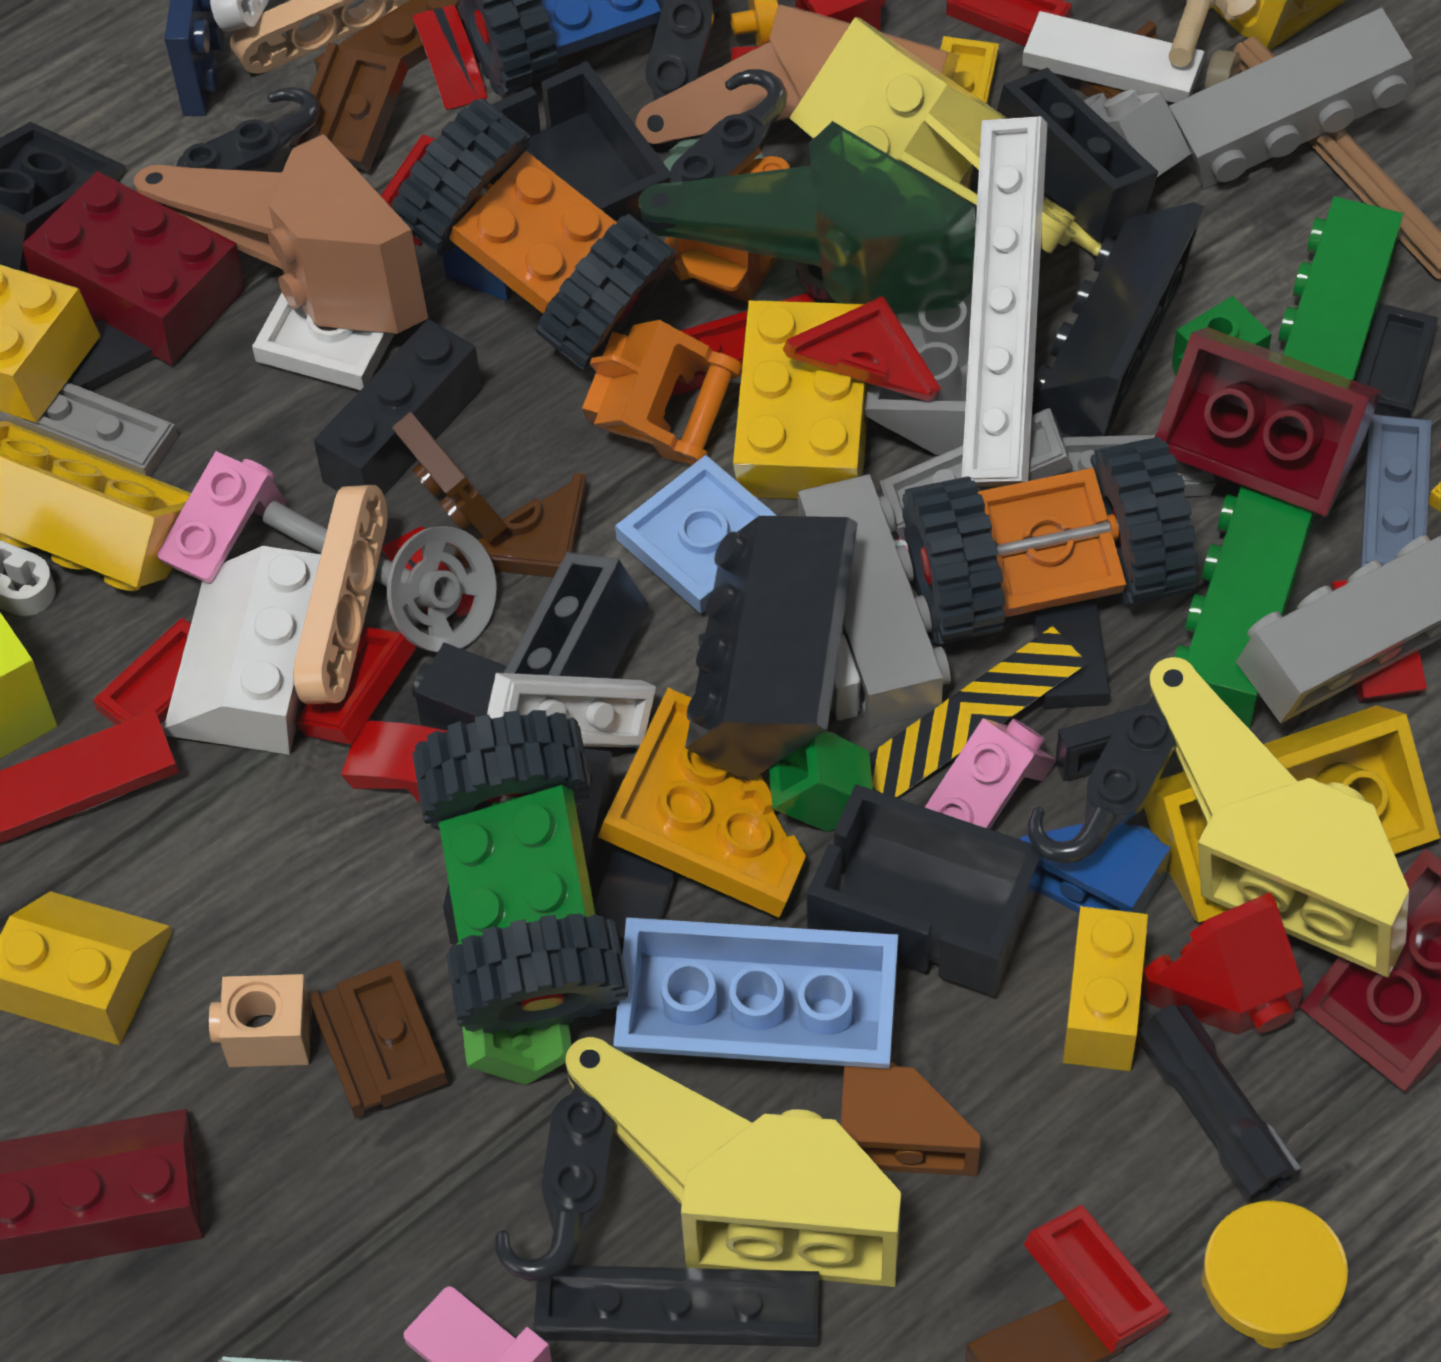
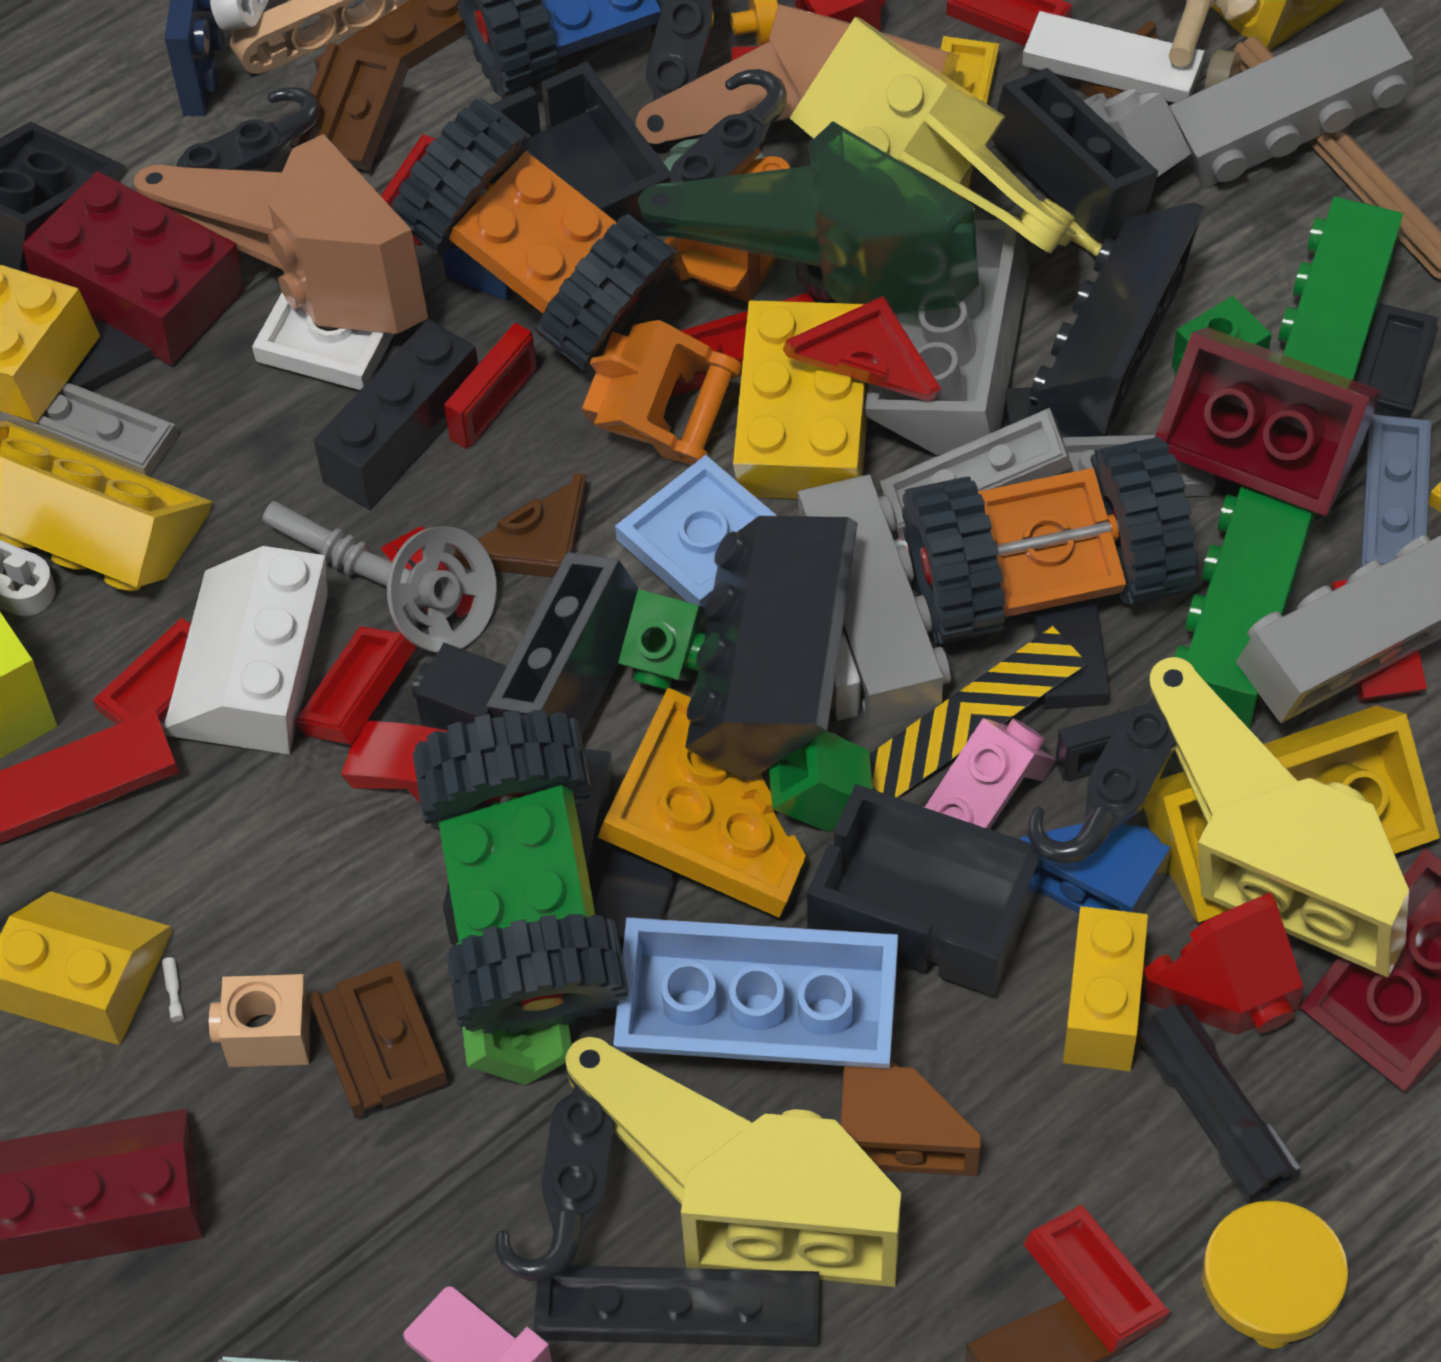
bright pink bracket [157,451,287,583] -> none
light nougat beam [293,485,388,704] -> none
reddish brown plate [392,411,508,542] -> none
red sticker [413,5,487,109] -> none
white tile [487,673,656,748] -> none
white tile [962,116,1047,487] -> none
none -> white piece [162,957,184,1022]
none -> red tile [444,323,537,449]
none -> green brick [618,589,708,689]

